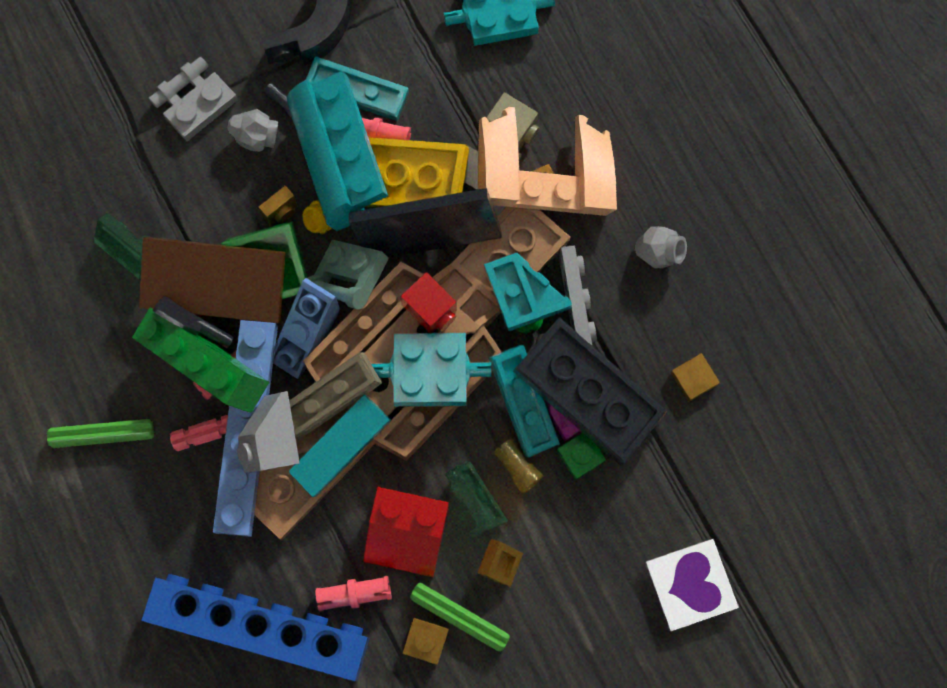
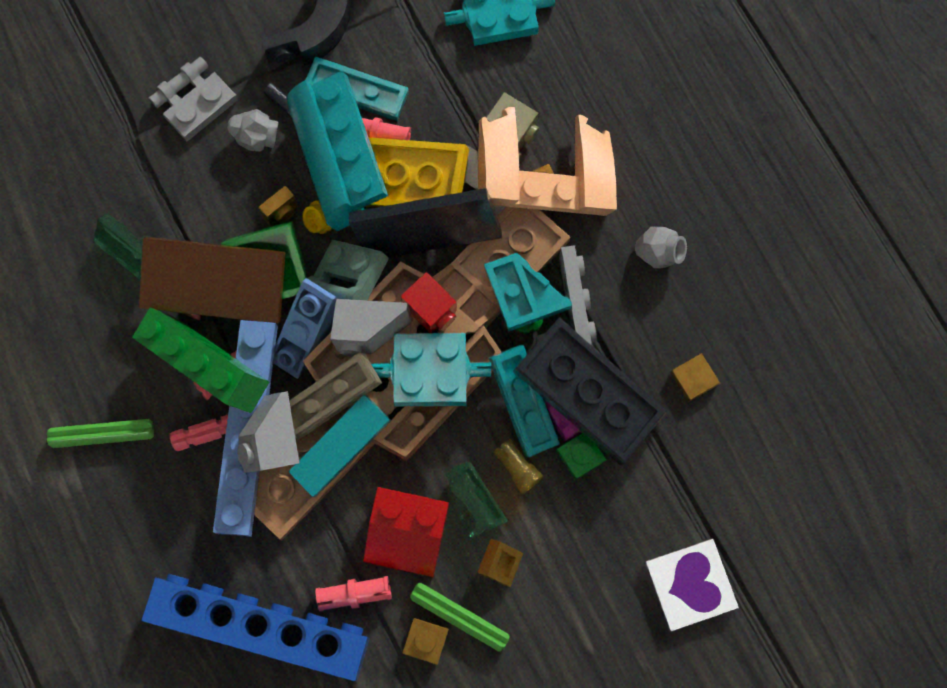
black piece [152,296,234,349] -> none
none -> light grey slope [330,299,412,357]

